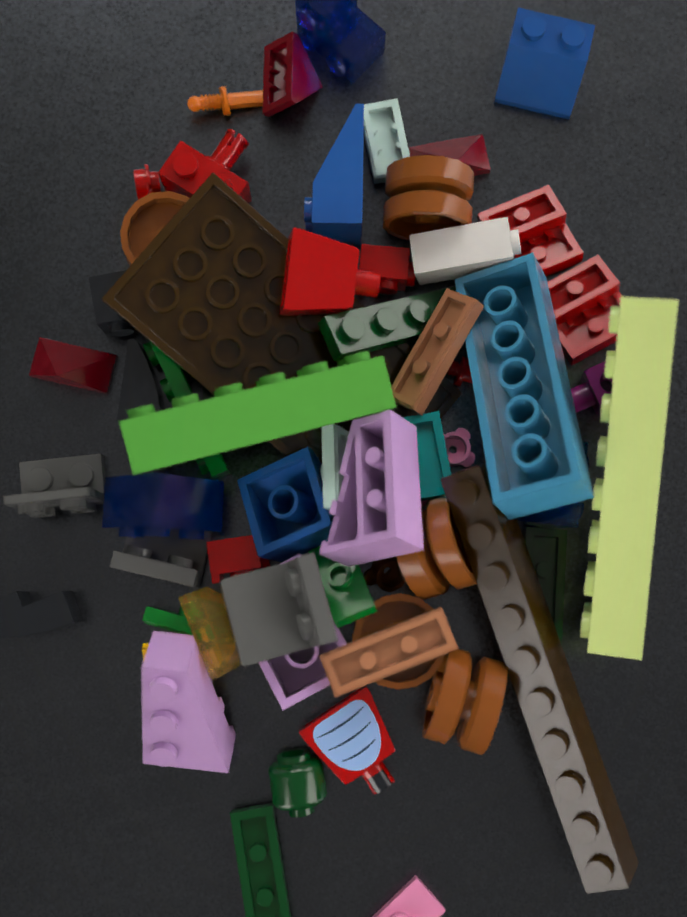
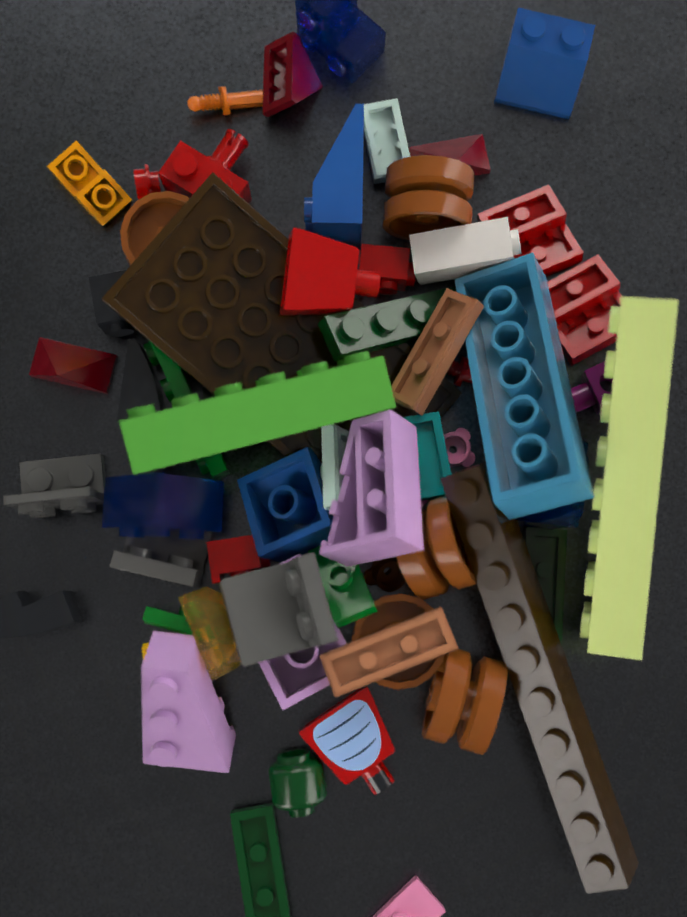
none -> light orange slope [47,140,132,226]

